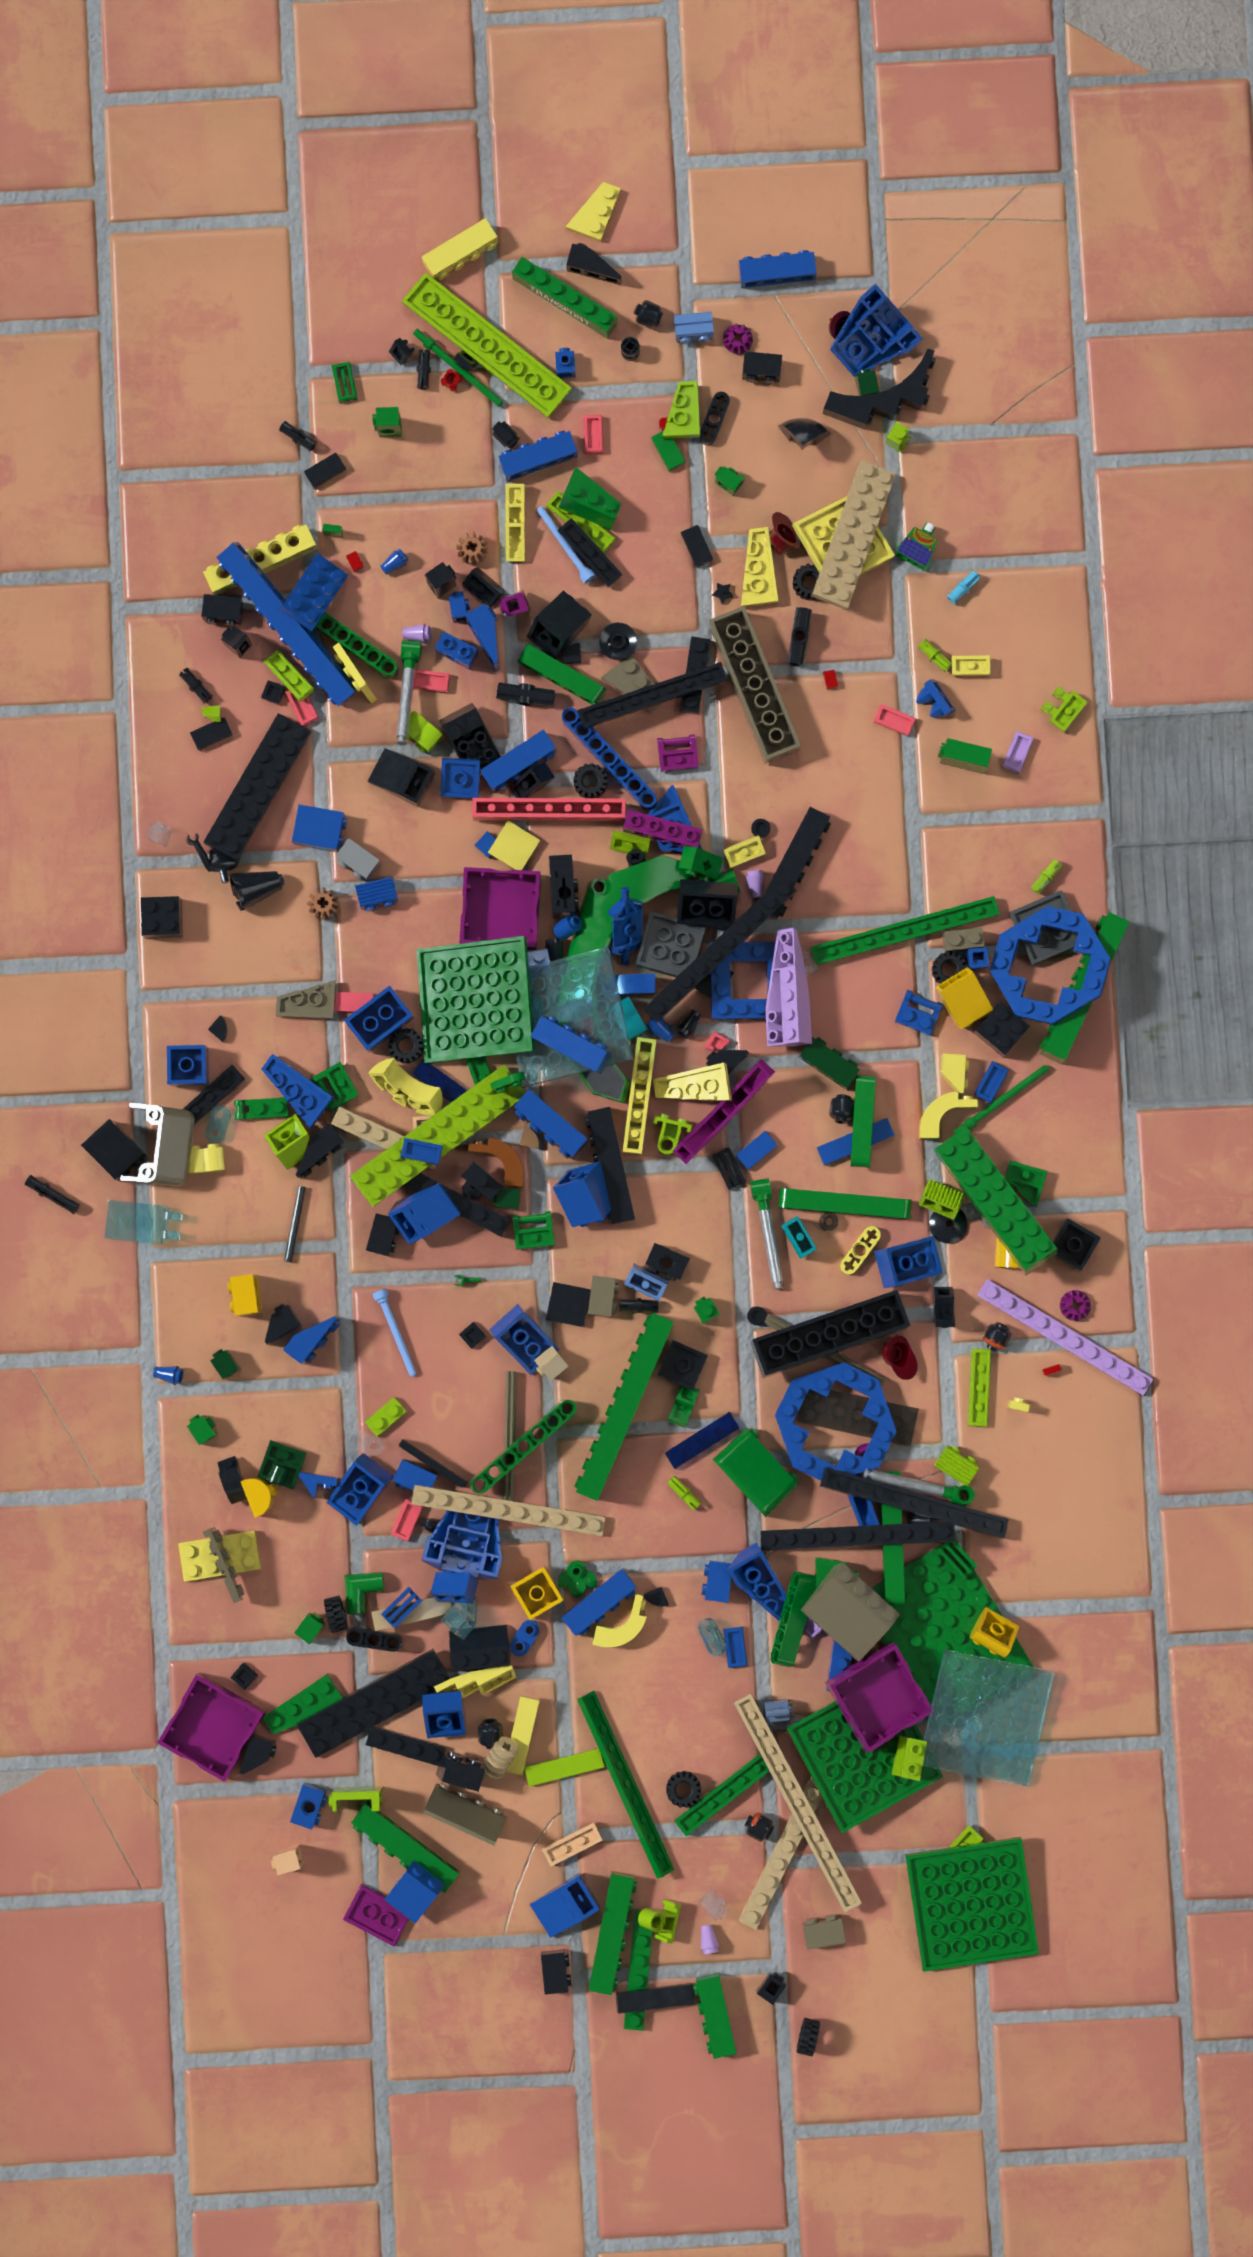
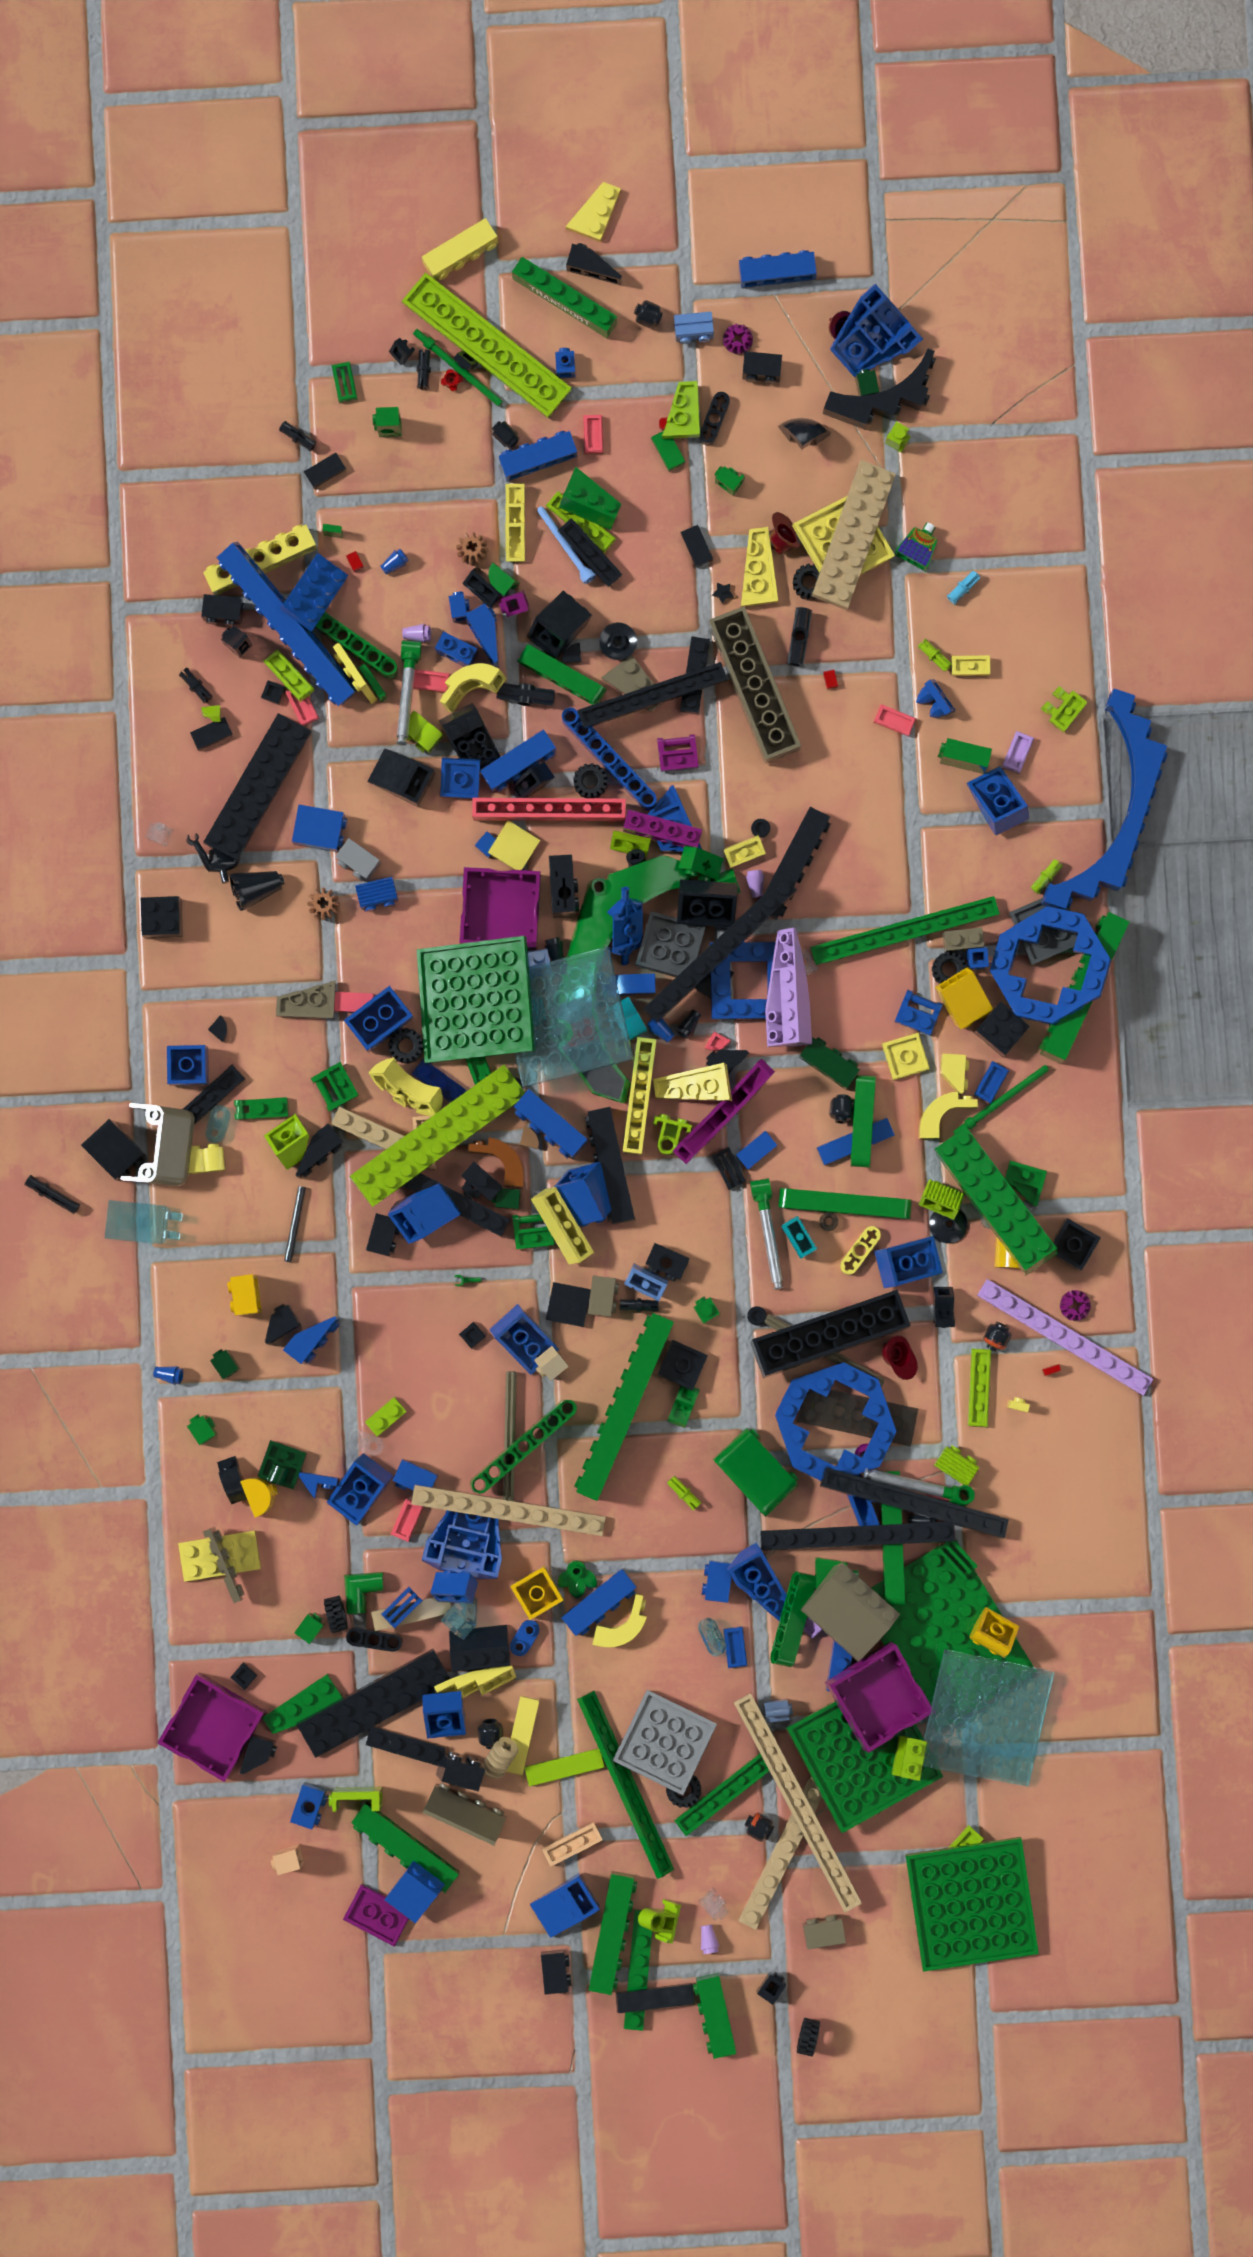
blue wing [261,1054,334,1129] -> none
light blue piece [372,1288,416,1377] -> none
black tile [399,1439,468,1488] -> none
blue tile [400,1138,443,1165] -> none
black bush [419,1517,437,1533] -> none
black brick [424,562,457,598] -> none
green plate [490,1072,526,1094] -> none
blue brick [530,1015,612,1074] -> none
blue brick [553,914,582,939] -> none
black wheel [621,337,640,361] -> none
black tile [643,1587,669,1606] -> none
clear blue plate [665,1411,740,1469] -> none
none -> green tile [359,664,387,702]
none -> light yellow arch [440,663,507,713]
none -> green brick [488,562,520,596]
none -> light yellow brick [531,1187,594,1265]
none -> light grey plate [613,1690,717,1796]
none -> light yellow tile [882,1033,930,1080]
none -> blue slope [967,766,1029,835]
none -> blue arch [1041,688,1168,910]

